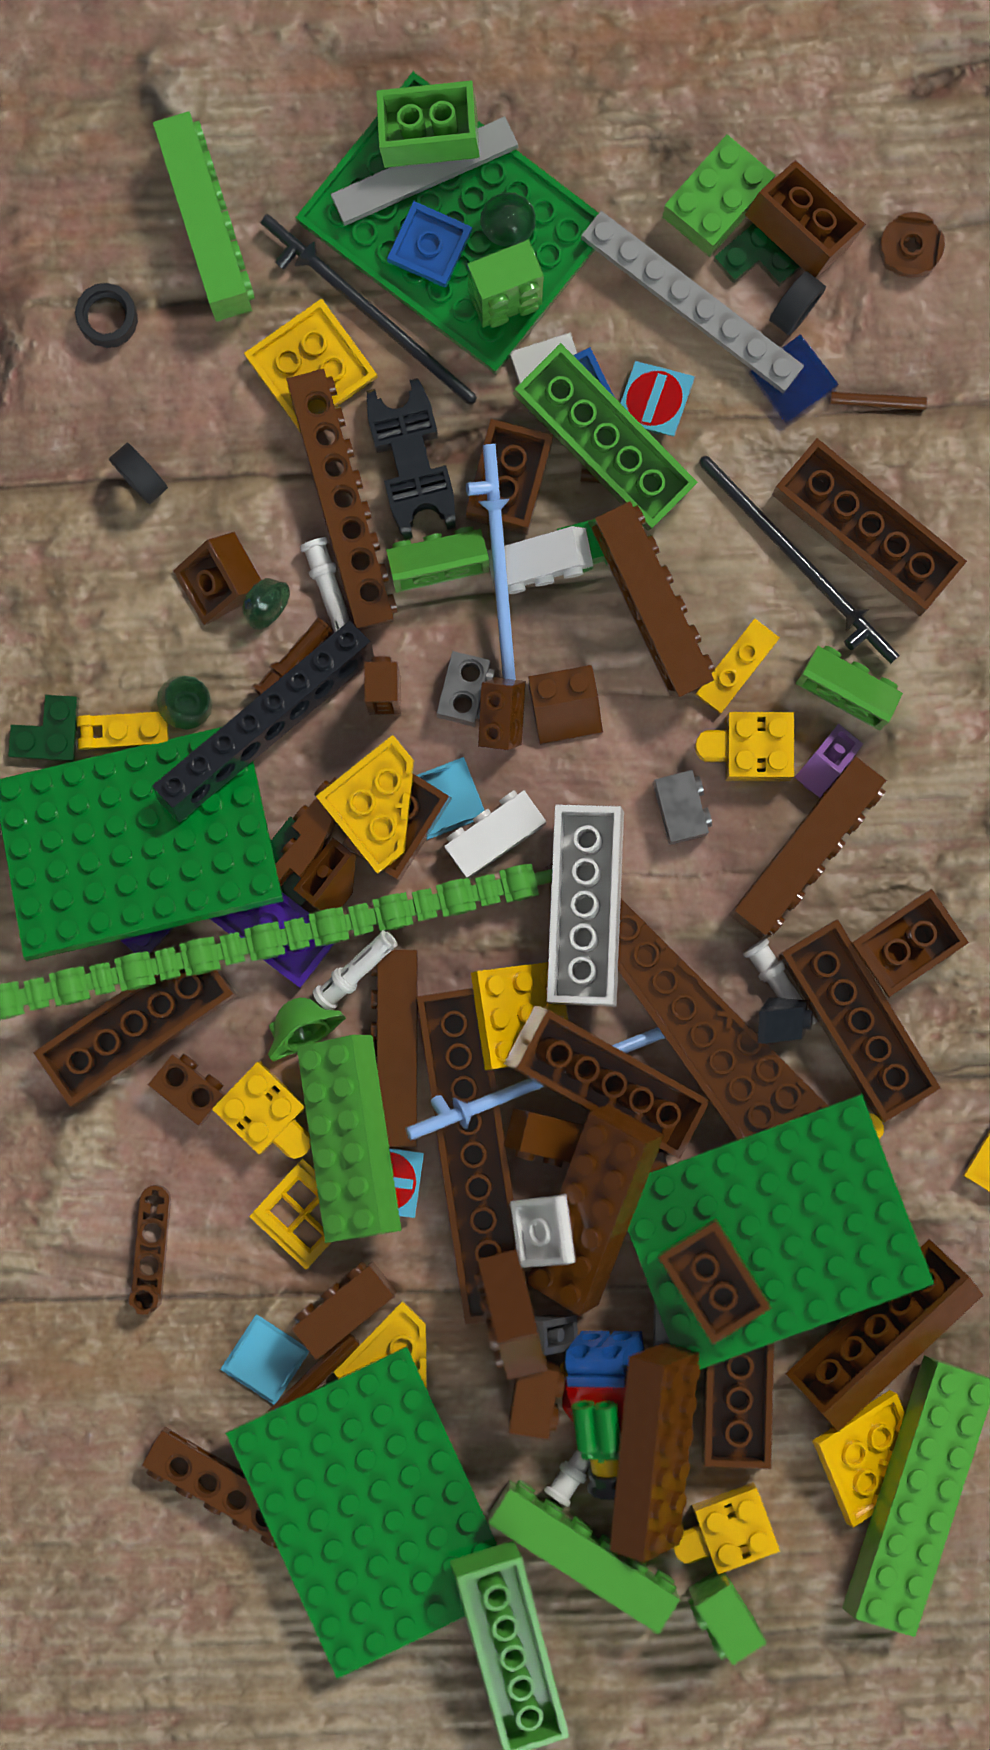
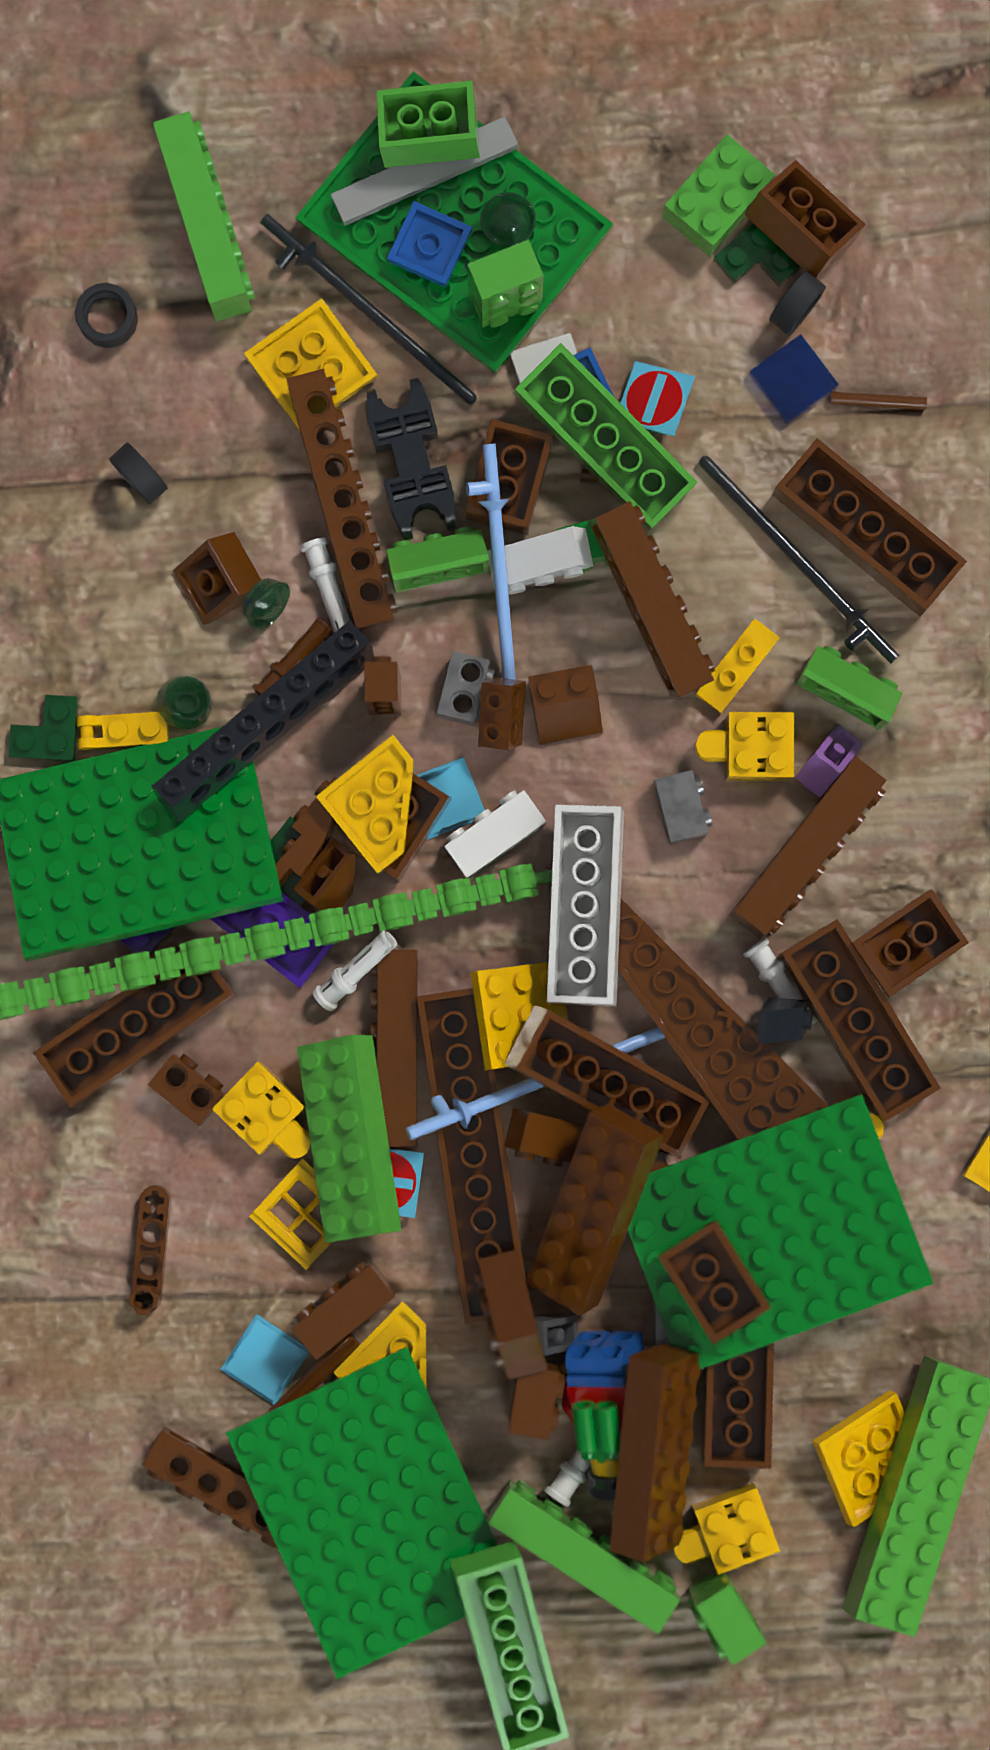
bright green hat [268,998,346,1062] -> none
white tile [510,1195,575,1267] -> none
light grey plate [581,211,804,394] -> none
reddish brown brick [785,1239,984,1432] -> none
reddish brown plate [879,212,945,278] -> none

